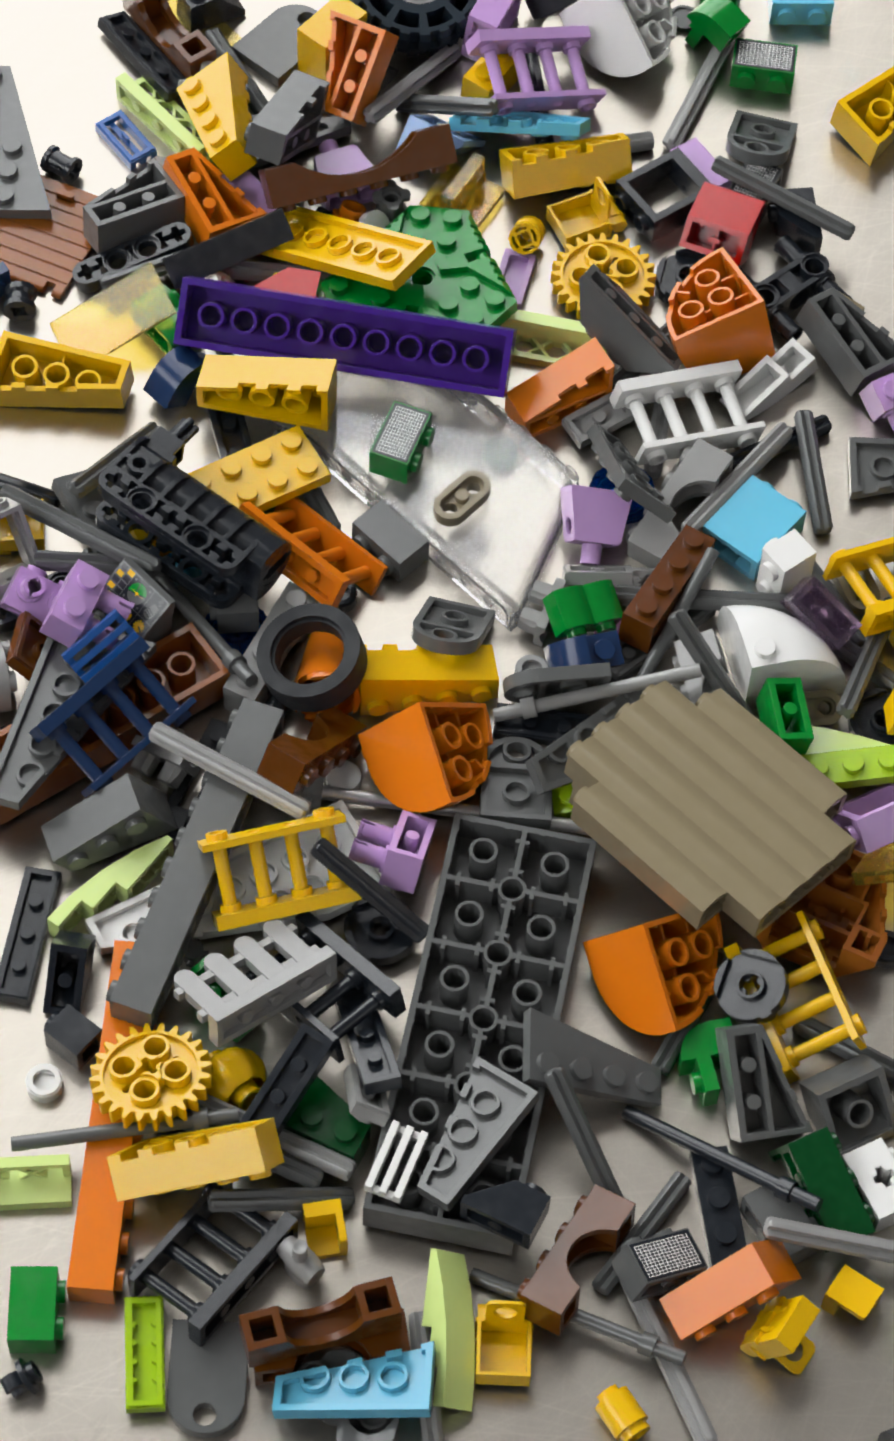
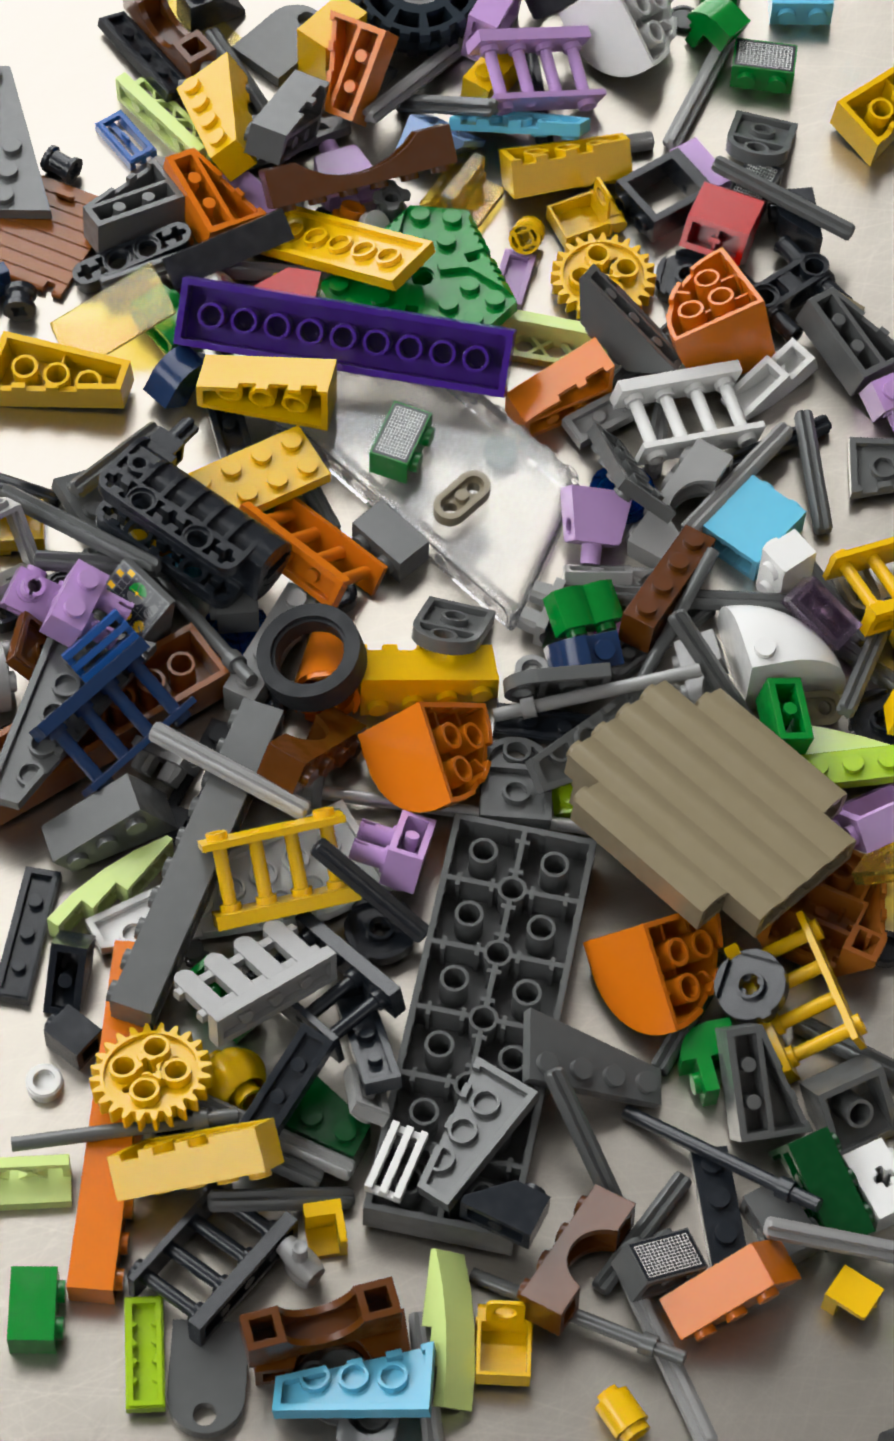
black plate [0,1358,43,1398] -> none
white tile [326,760,361,790] -> none
yellow piece [740,1295,820,1375] -> none

